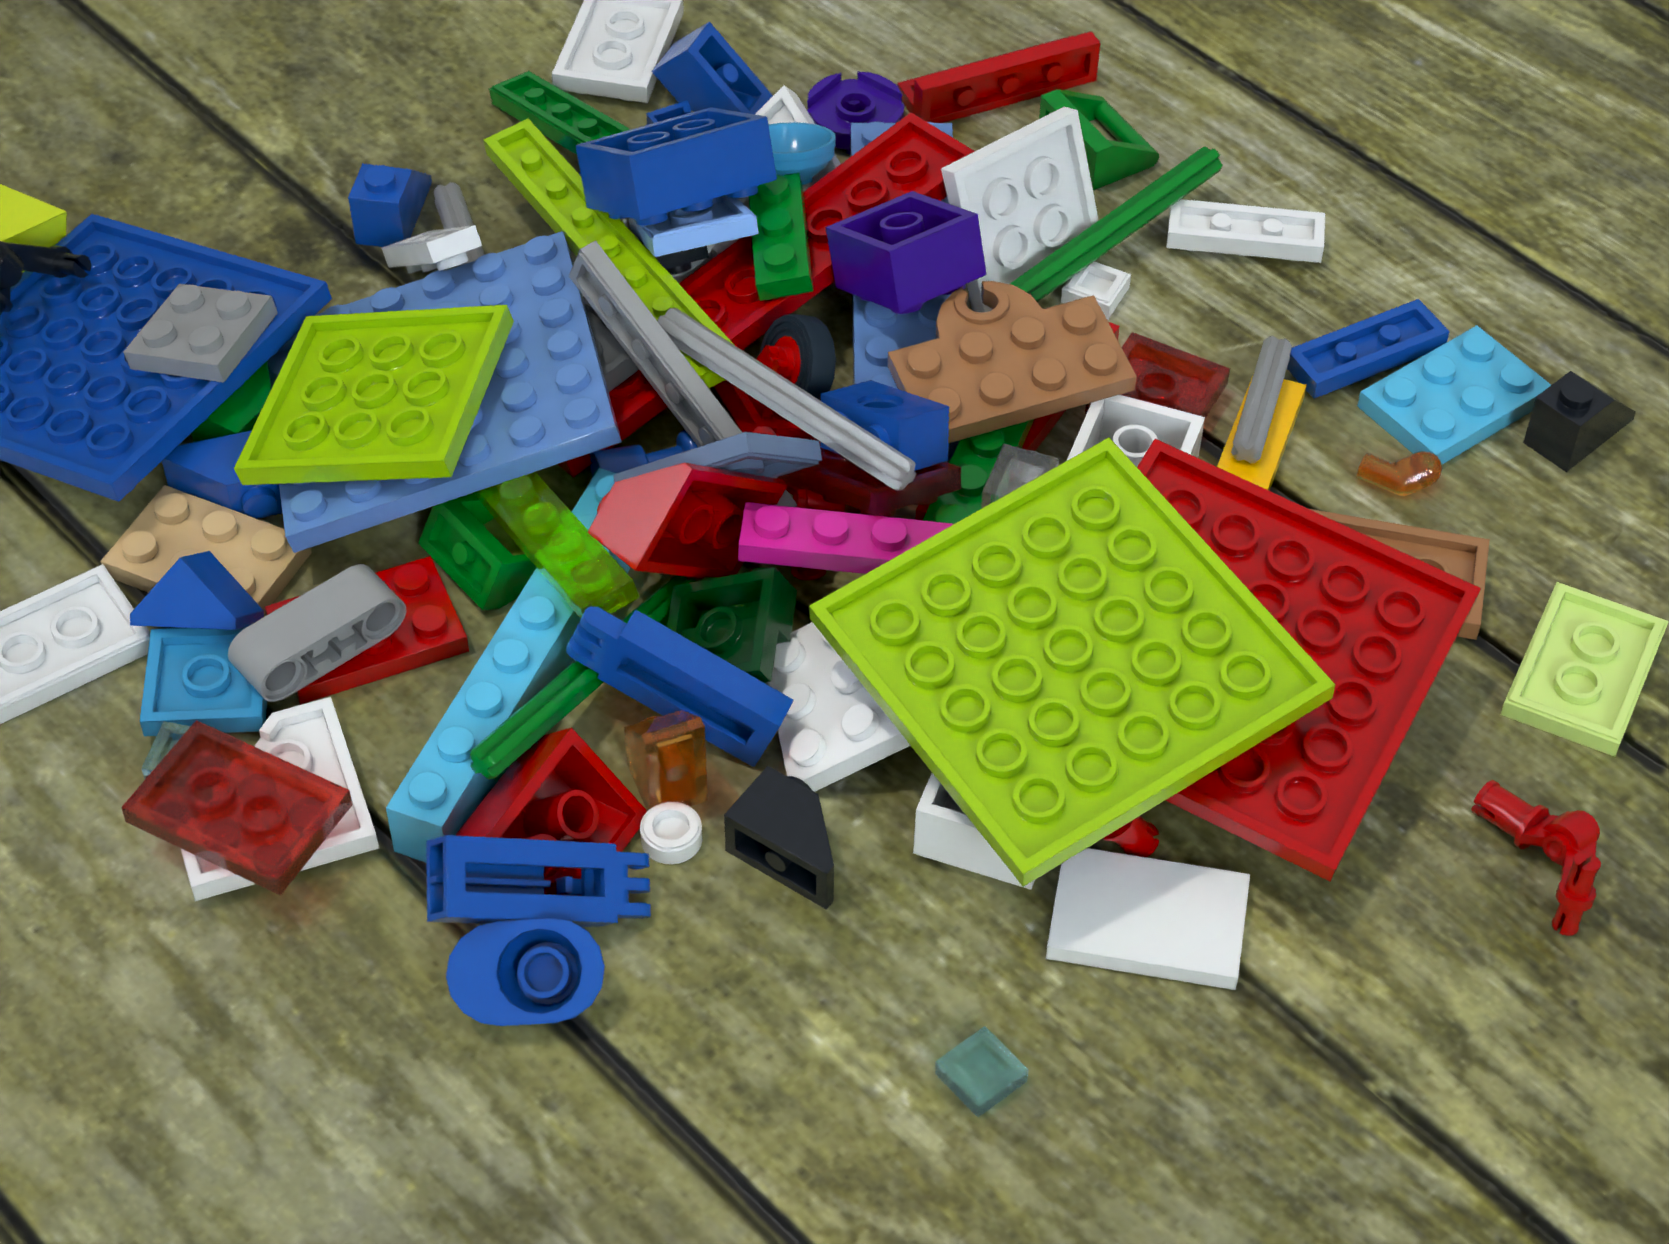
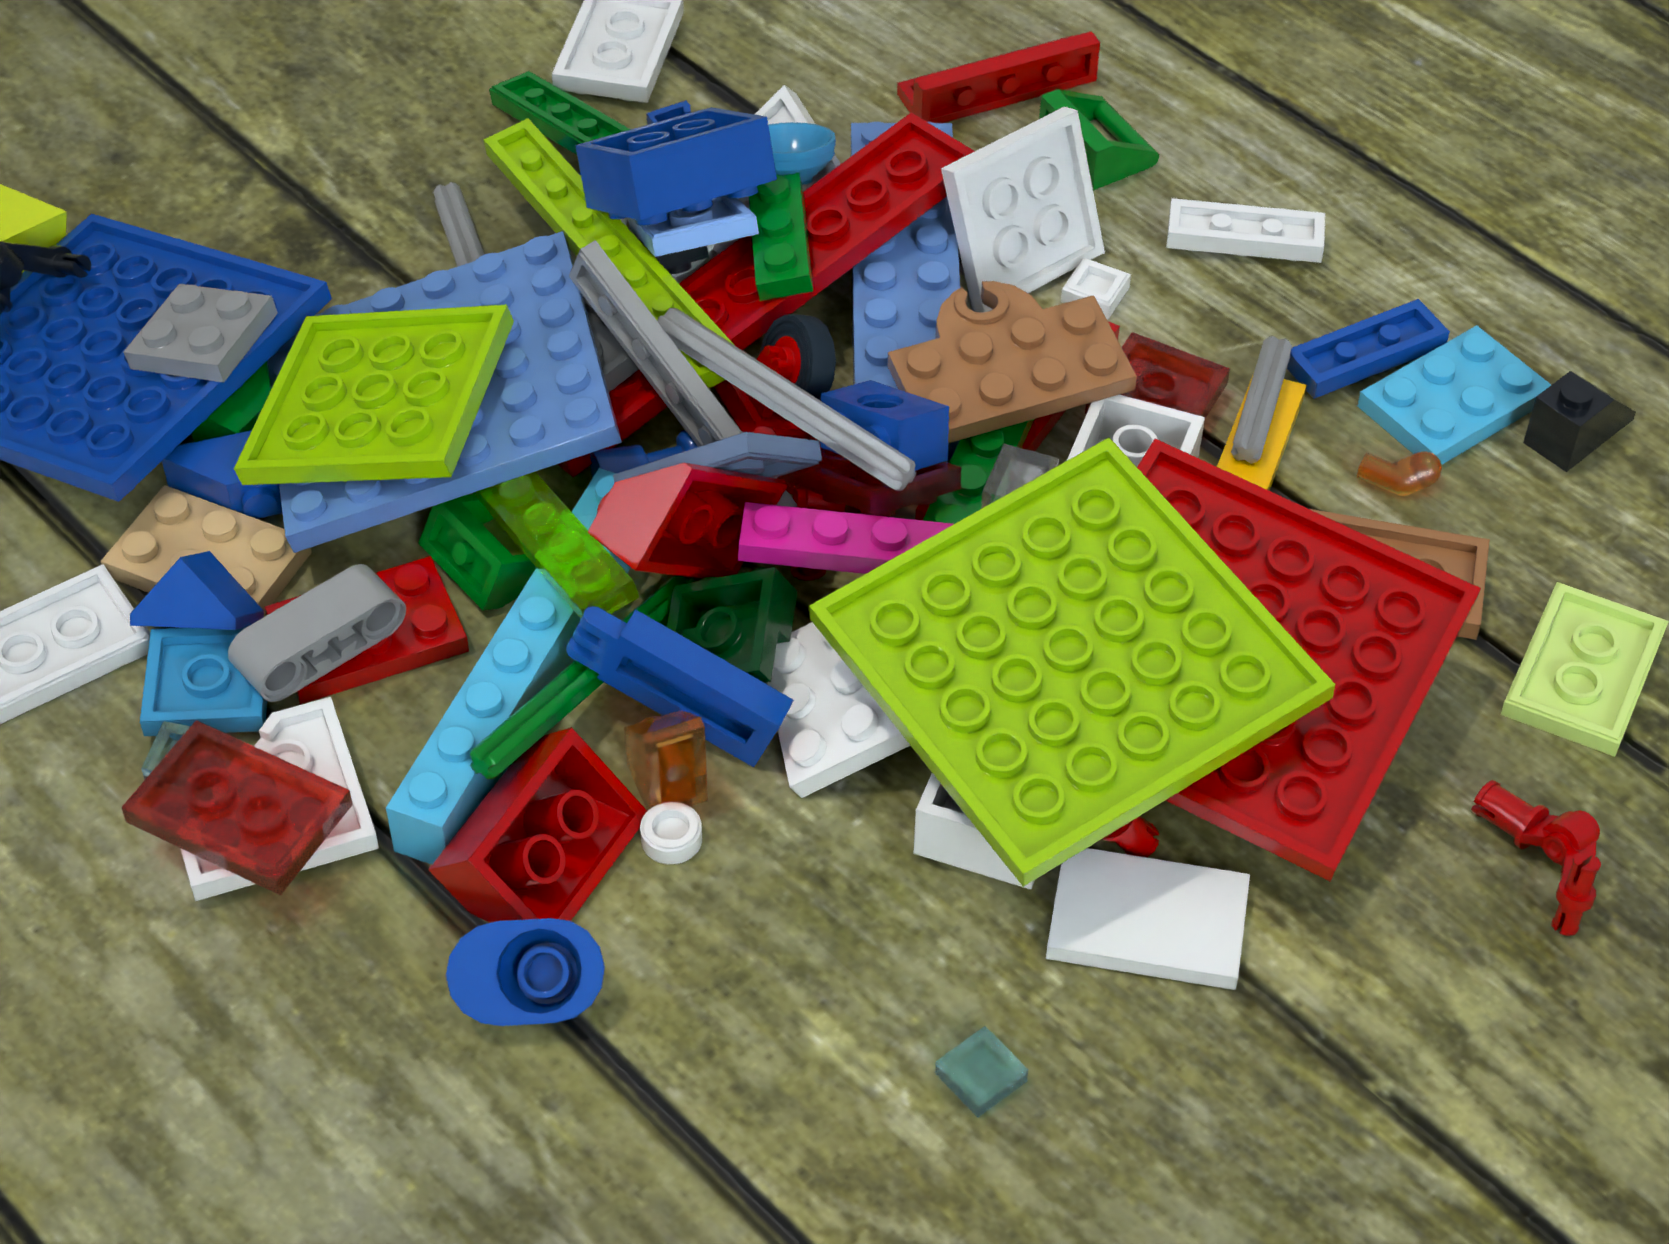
blue slope [348,163,432,247] -> none
white plate [382,225,482,273] -> none
blue hinge [426,835,651,927] -> none
blue slope [651,21,773,114] -> none
black slope [724,766,834,910] -> none
dark purple plate [807,72,904,155] -> none
dark purple brick [826,191,987,314] -> none
green axle [1010,147,1223,302] -> none

